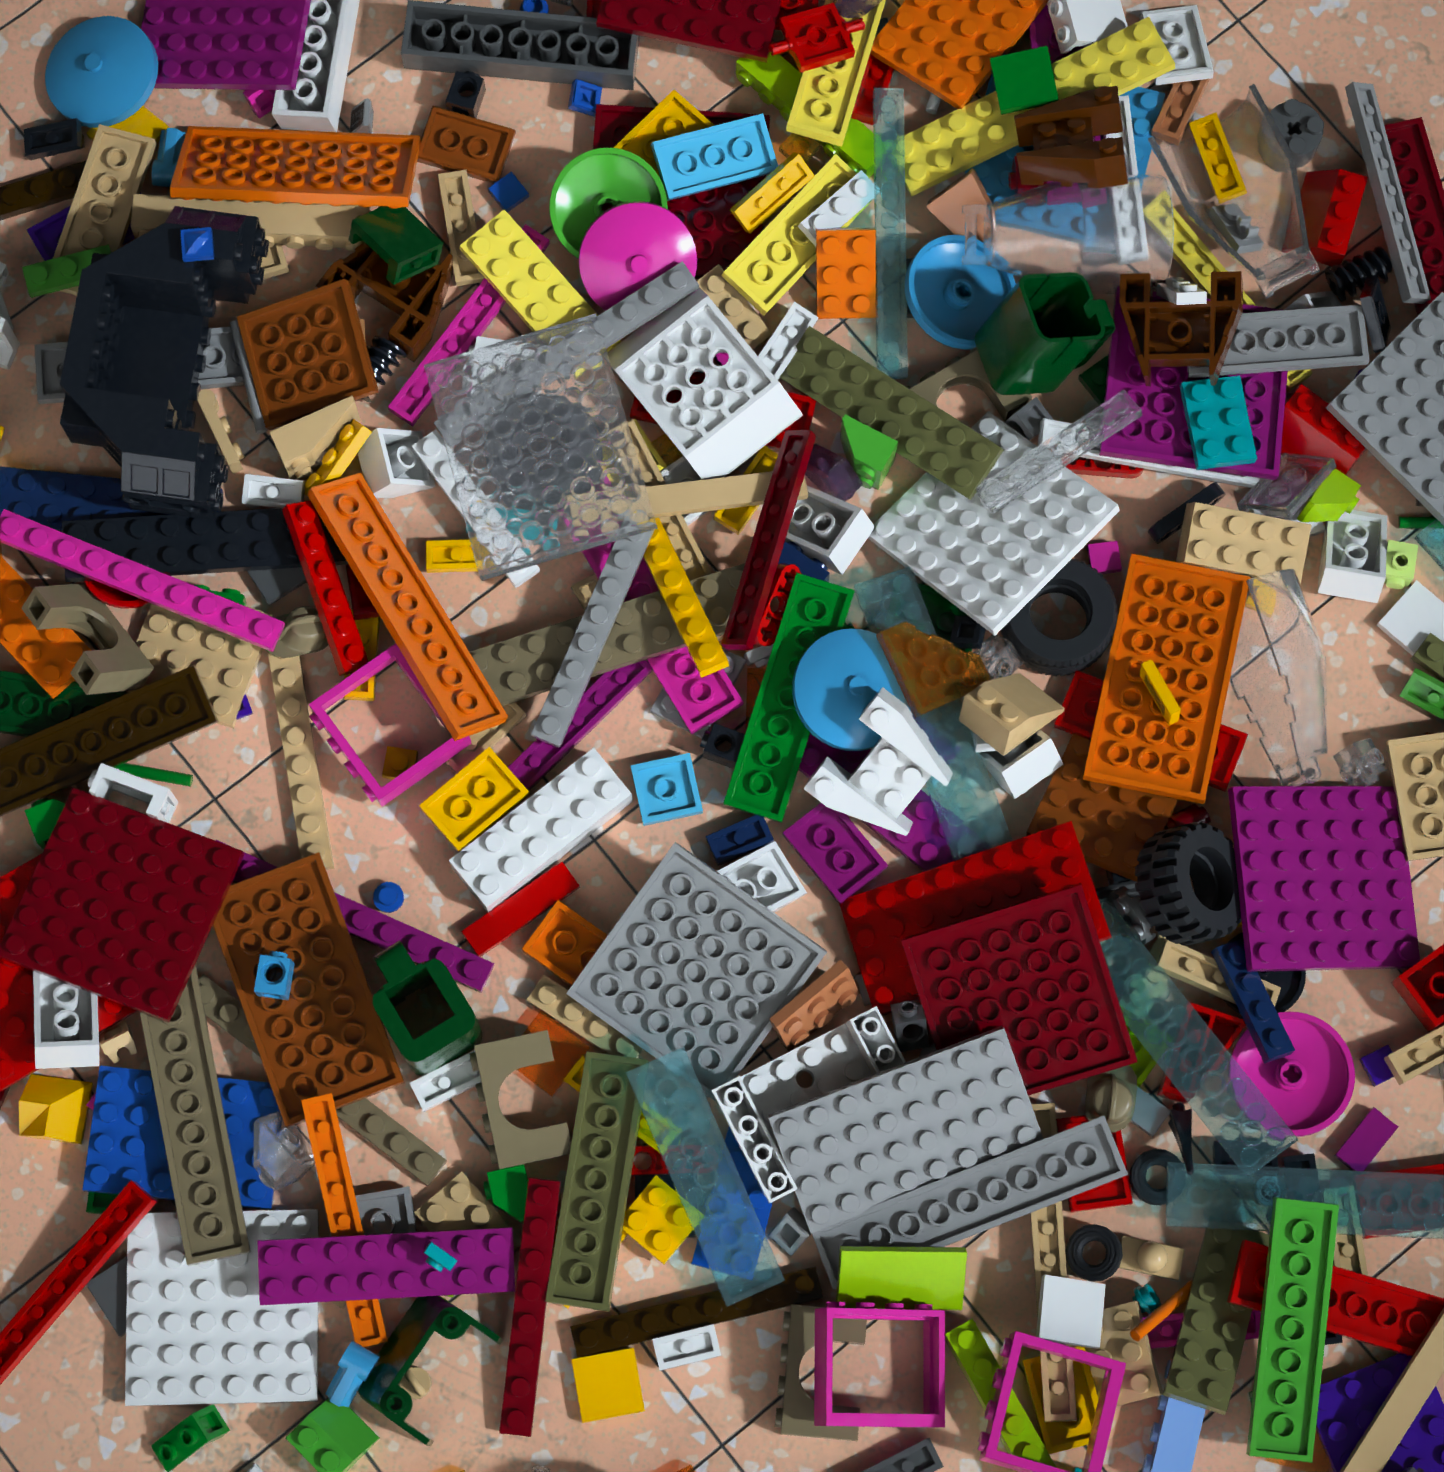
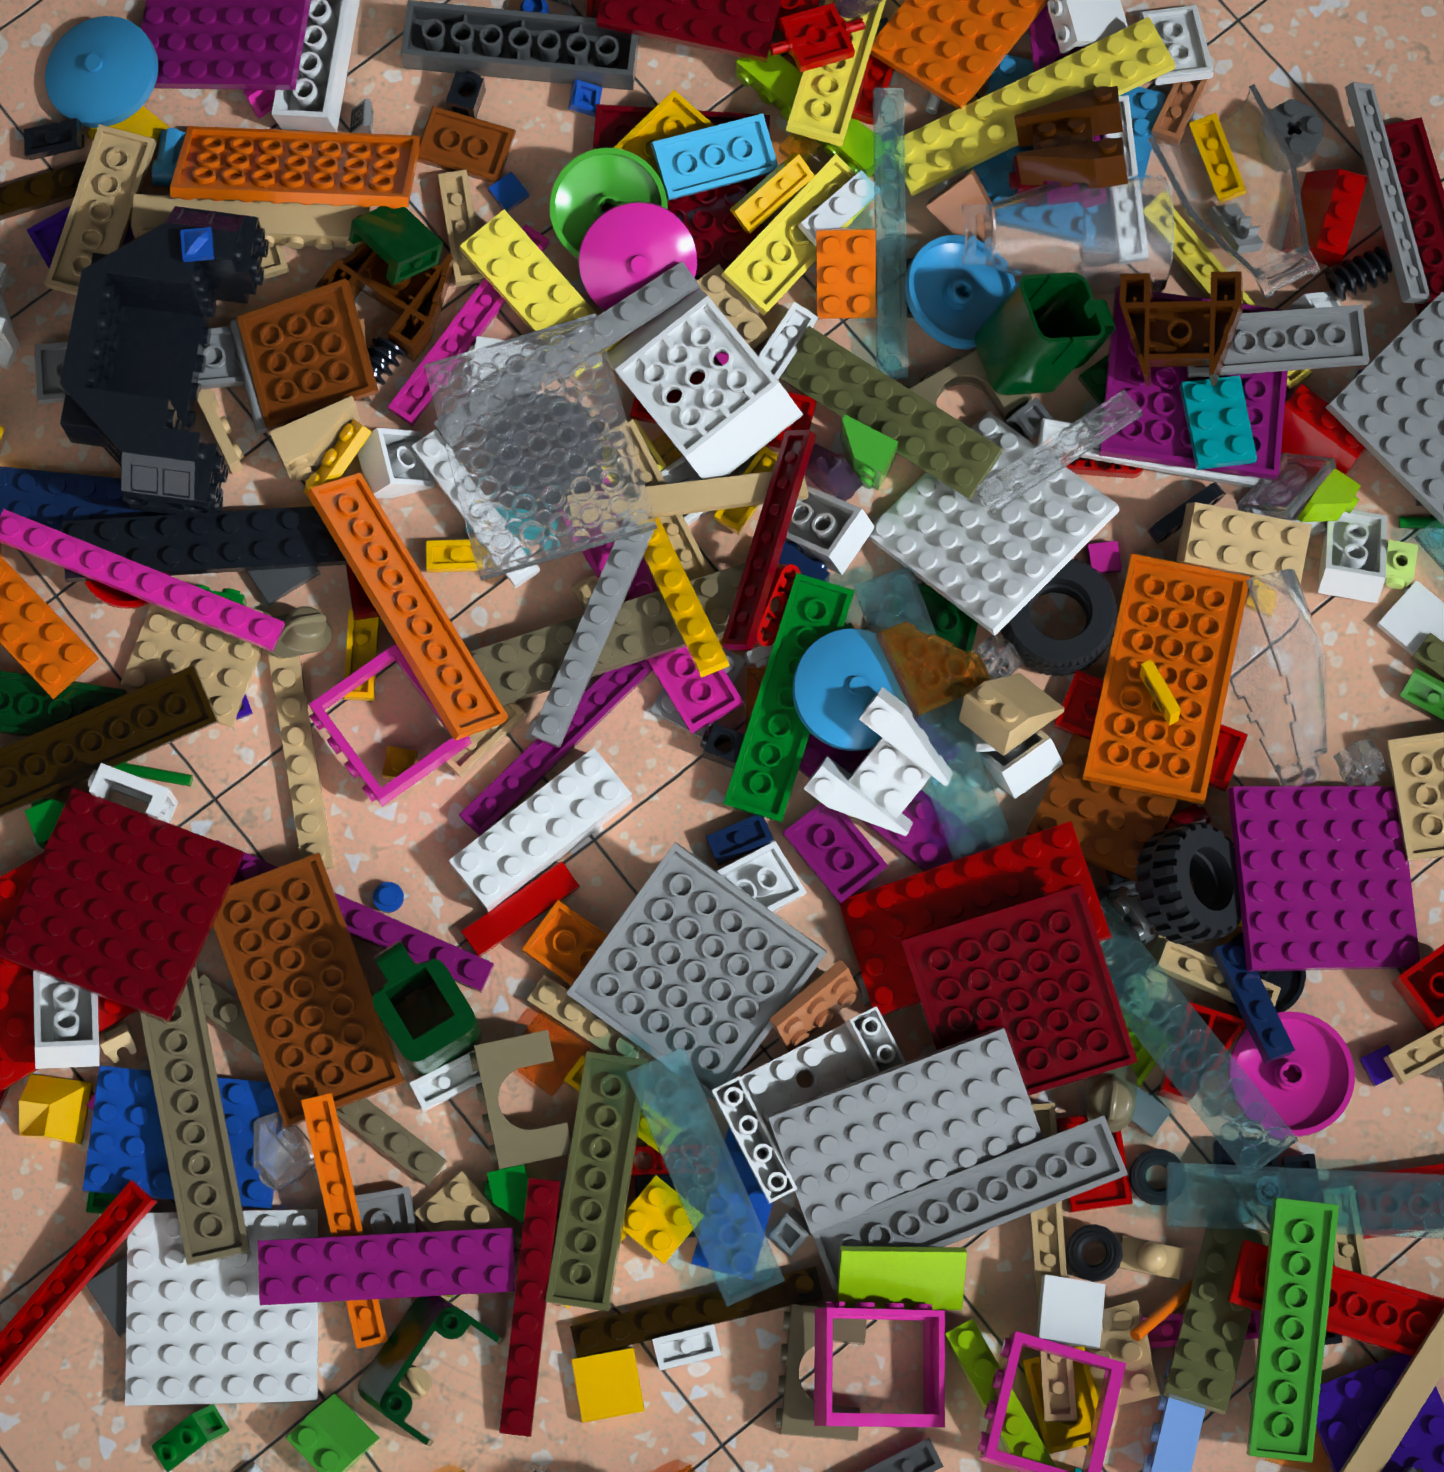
dark tan arch [21,583,154,695] -> none
bright green plate [22,244,112,298] -> none
white plate [242,474,306,508] -> none
dark azure brick [254,951,295,1001] -> none
red plate [282,501,369,676] -> none
dark azure piece [325,1340,380,1407] -> none
yellow plate [419,747,530,852] -> none
teal plate [423,1241,458,1272] -> none
medium azure plate [630,753,703,826] -> none
flat silver brick [890,1000,930,1052] -> none
black plate [949,616,986,649] -> none
green tile [990,46,1059,115] -> none
teal plate [1132,1284,1161,1315] -> none
white plate [1157,277,1207,305] -> none
black piece [1168,1102,1194,1175] -> none
magenta tile [1334,1107,1398,1175] -> none
black tile [1360,275,1391,353] -> none

